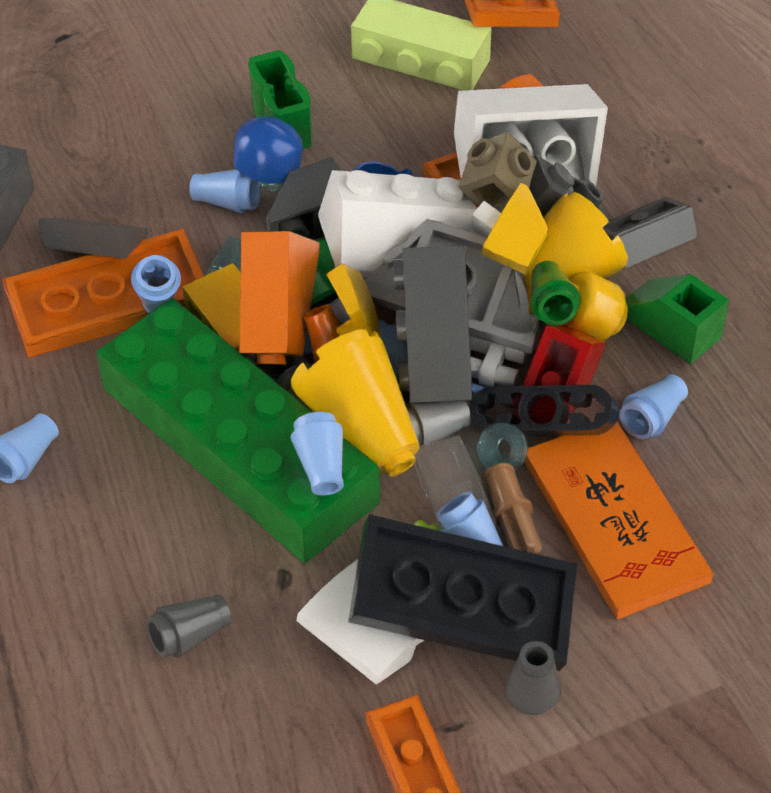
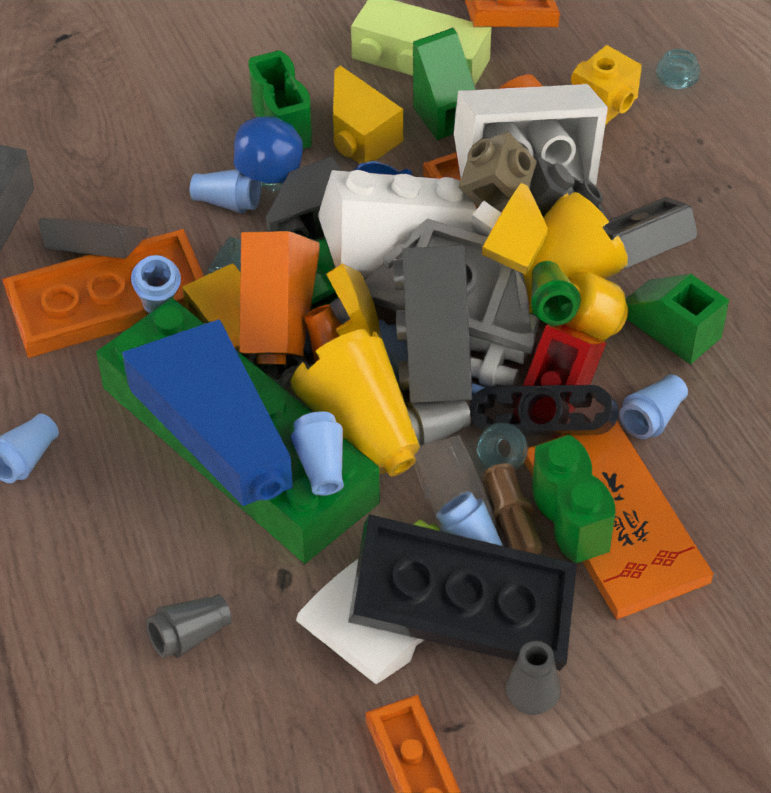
none -> blue slope [122,319,293,506]
none -> yellow slope [333,66,403,164]
none -> green slope [413,28,476,140]
none -> green brick [532,435,615,563]
none -> yellow brick [571,45,642,125]
none -> clear light blue plate [656,49,700,89]

